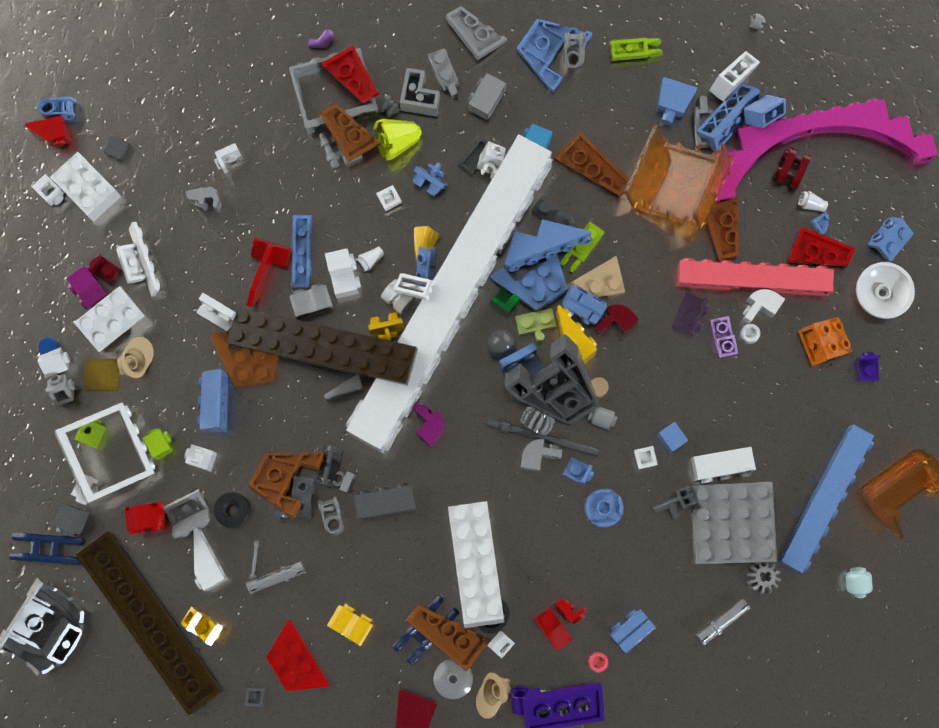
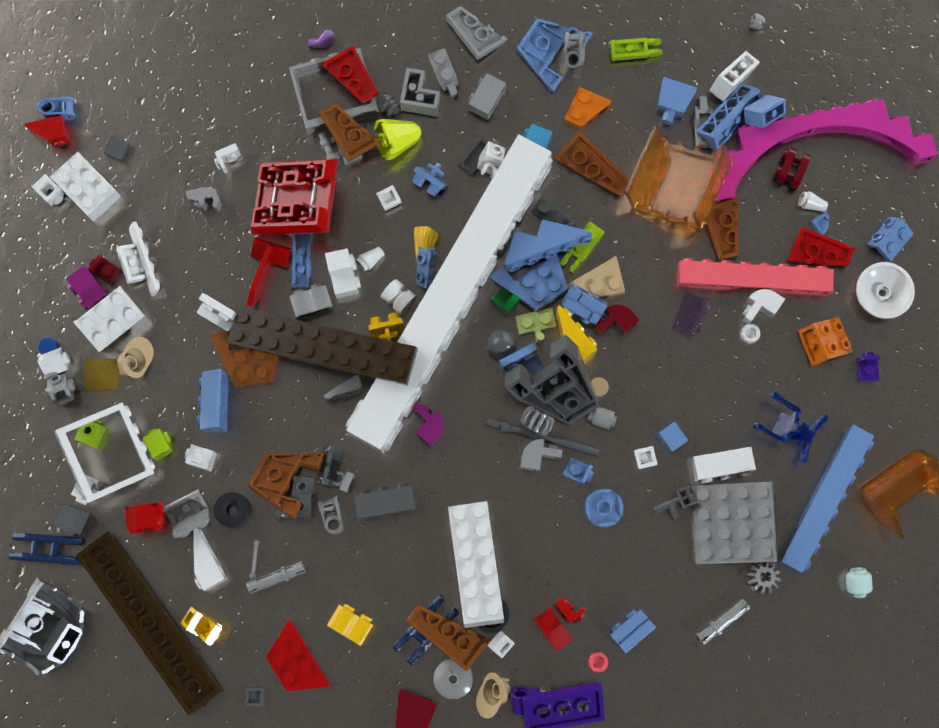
white tile [393,273,435,300] -> none
lavender slope [709,316,738,358] -> none
none -> red piece [251,158,338,235]
none -> orange wing [564,87,612,129]
none -> clear blue piece [752,391,829,463]

